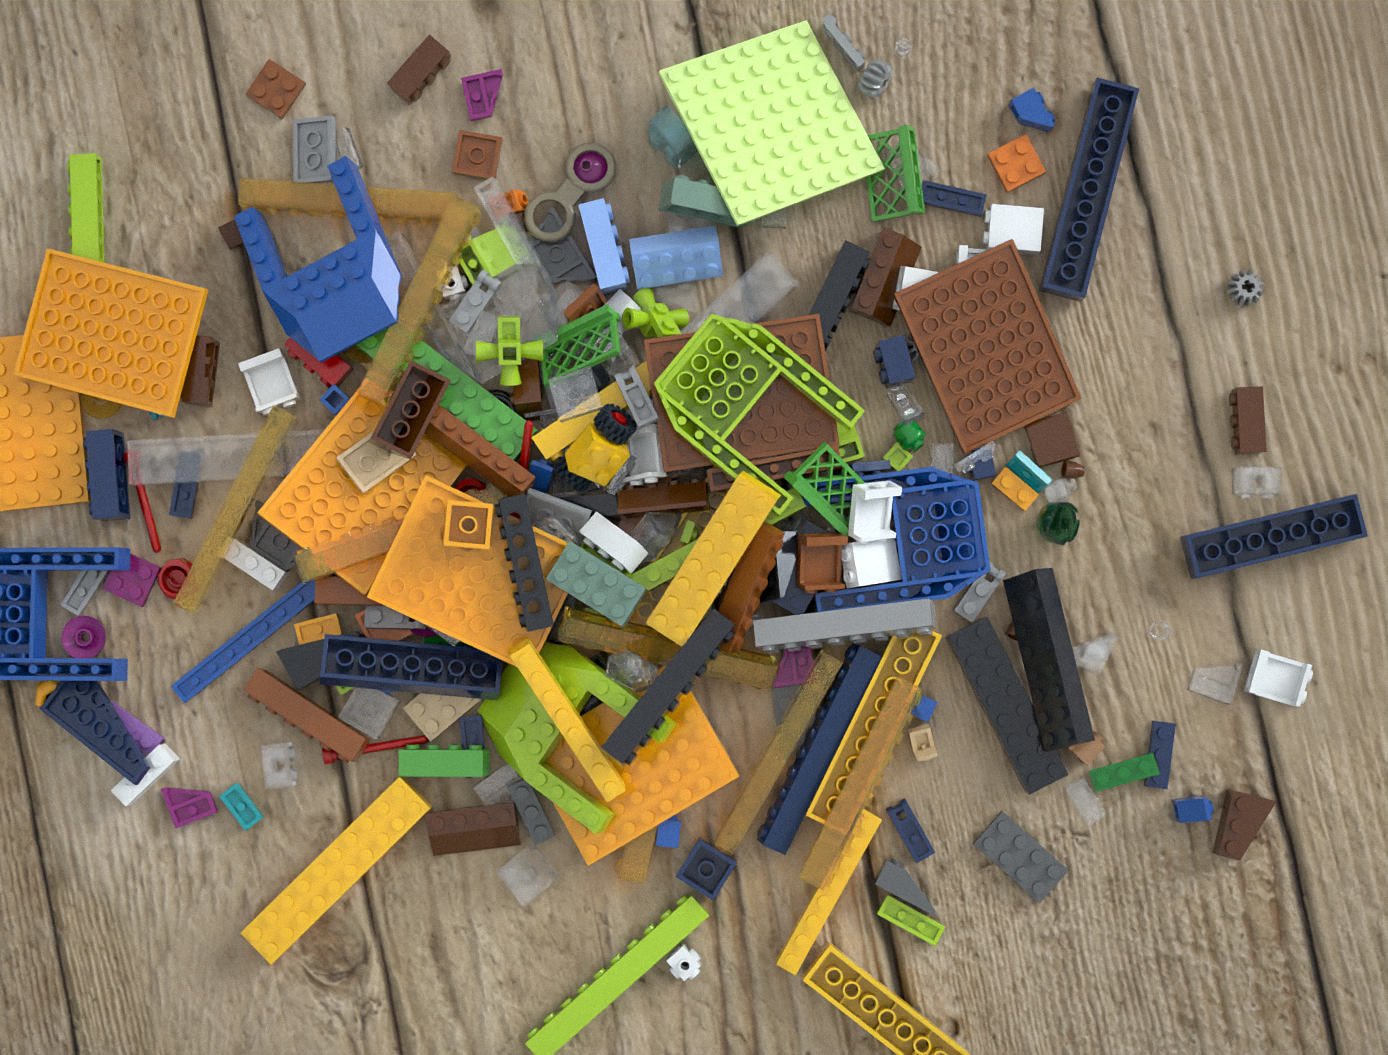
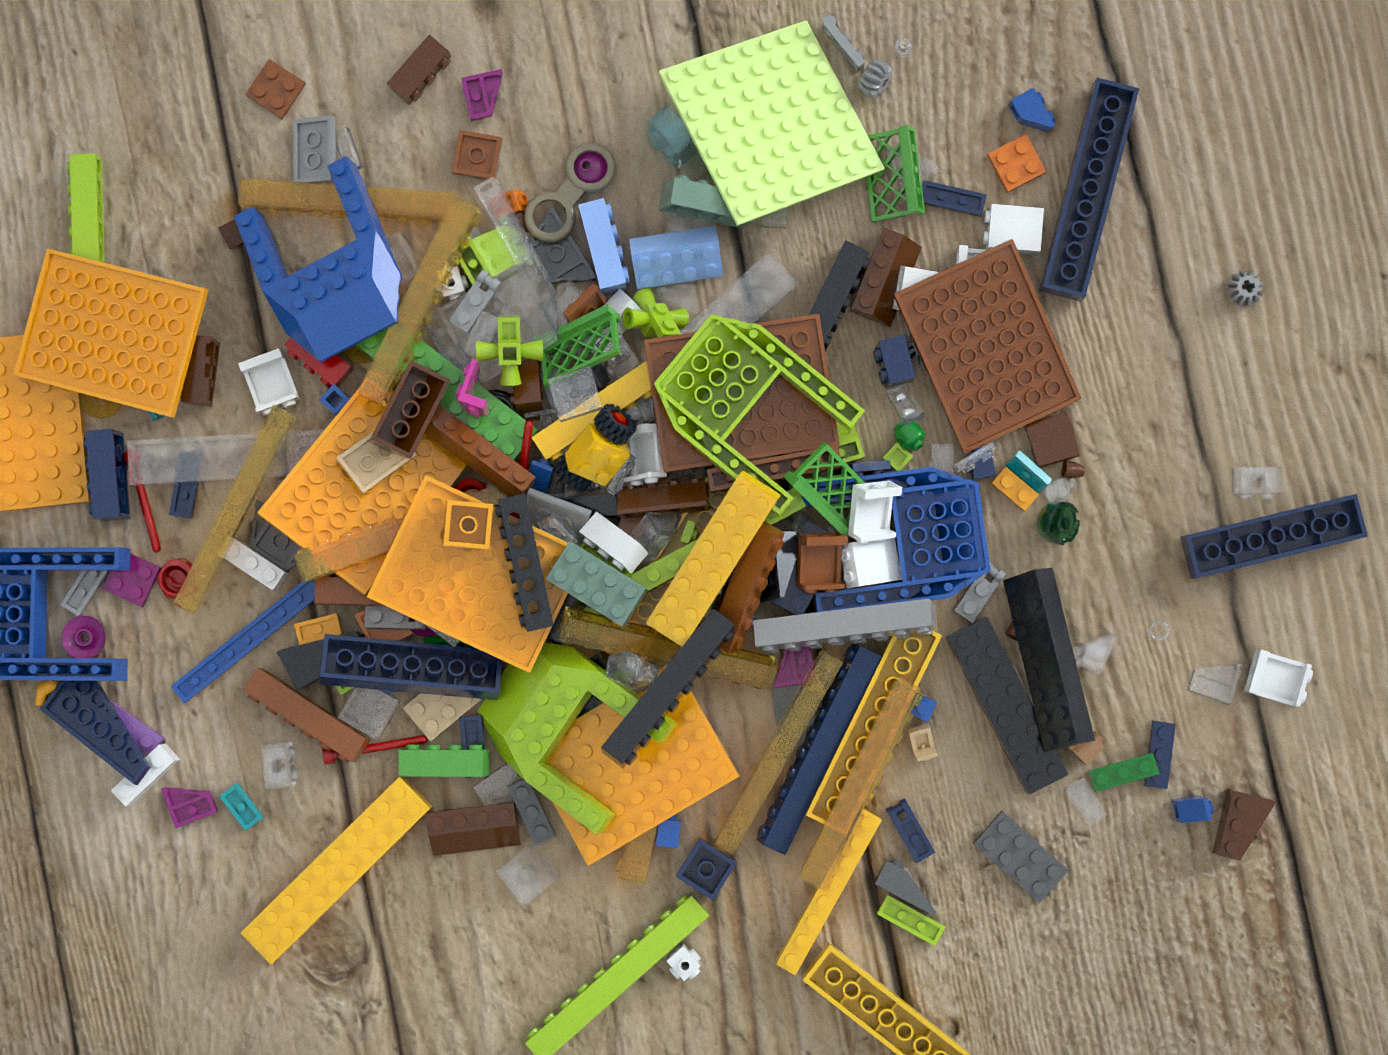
yellow brick [509,638,626,802] -> none
light grey plate [614,366,659,430] -> none
reddish brown brick [1229,386,1267,455] -> none
none -> dark pink bracket [456,359,490,418]

